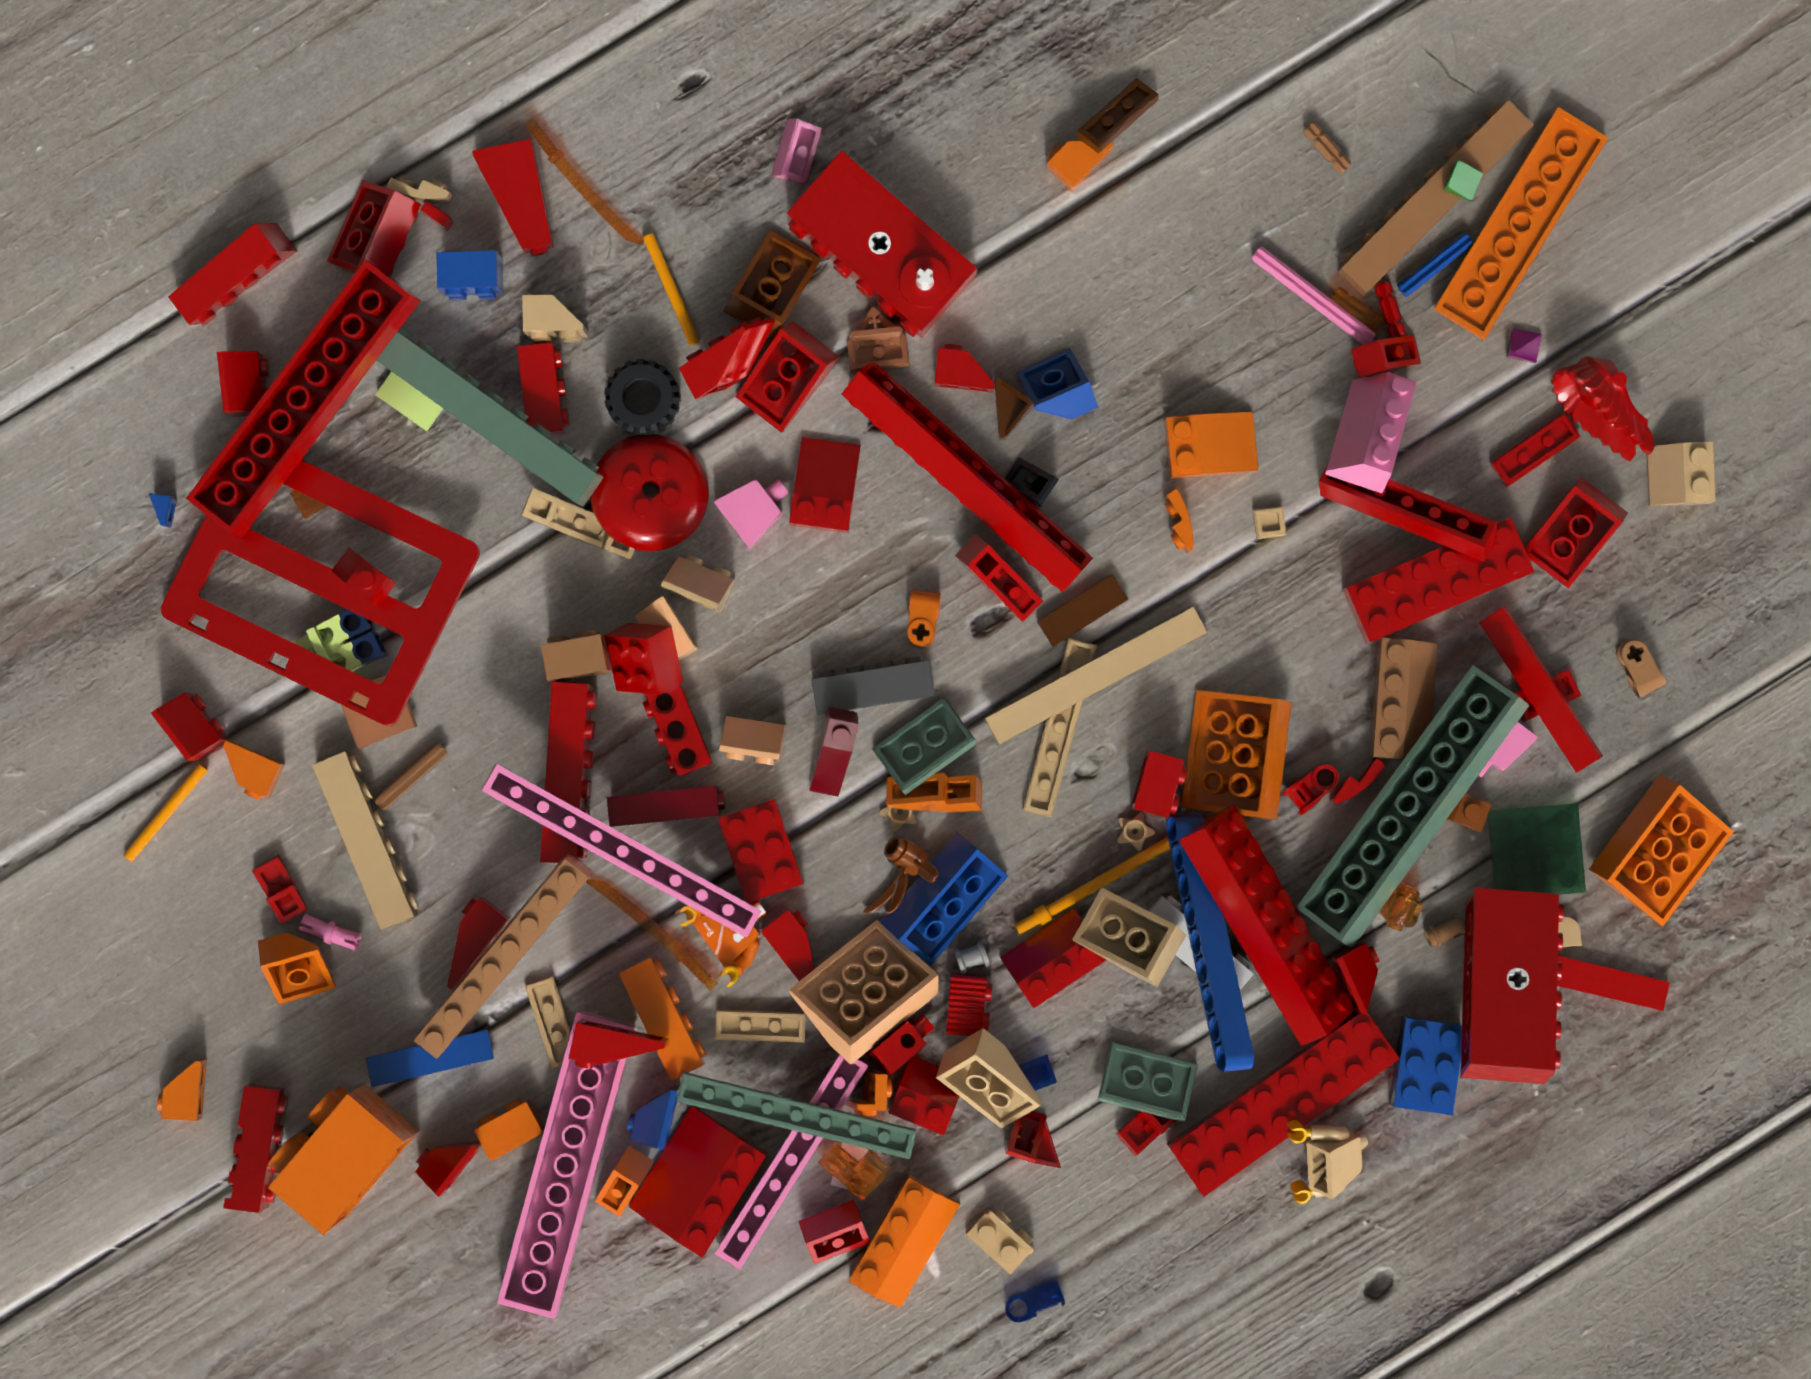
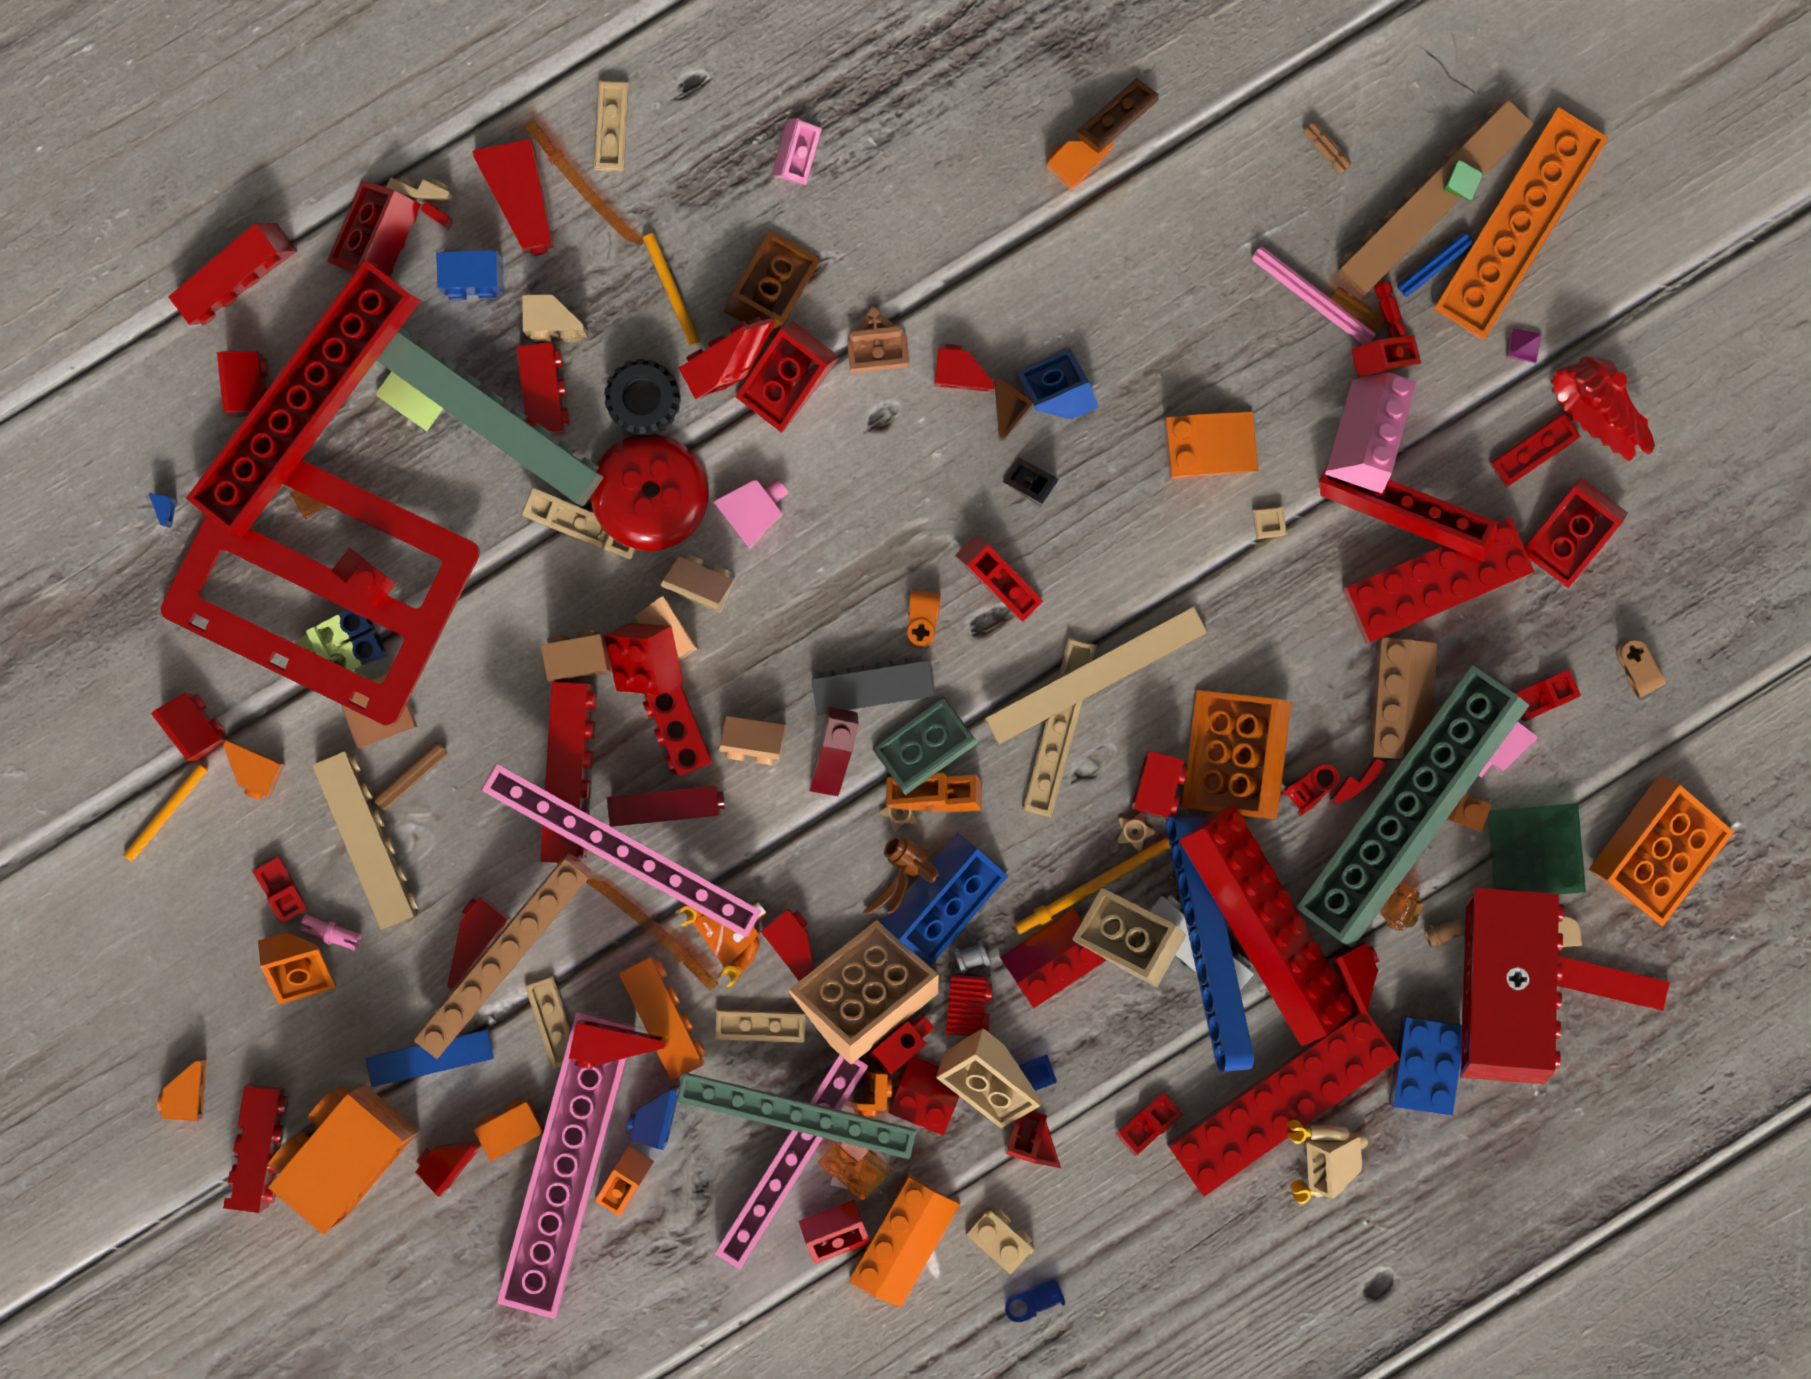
red slope [629,1105,768,1258] -> none
red brick [718,799,804,903] -> none
red piece [786,150,977,338] -> none
red slope [789,437,861,533] -> none
red brick [841,360,1093,593] -> none
reddish brown tile [1037,574,1128,647] -> none
sand green tile [1097,1041,1198,1122] -> none
orange slope [1164,489,1194,553] -> none
red tile [1479,605,1603,773] -> none
tan slope [1647,442,1716,506] -> none
none -> tan tile [594,80,629,172]

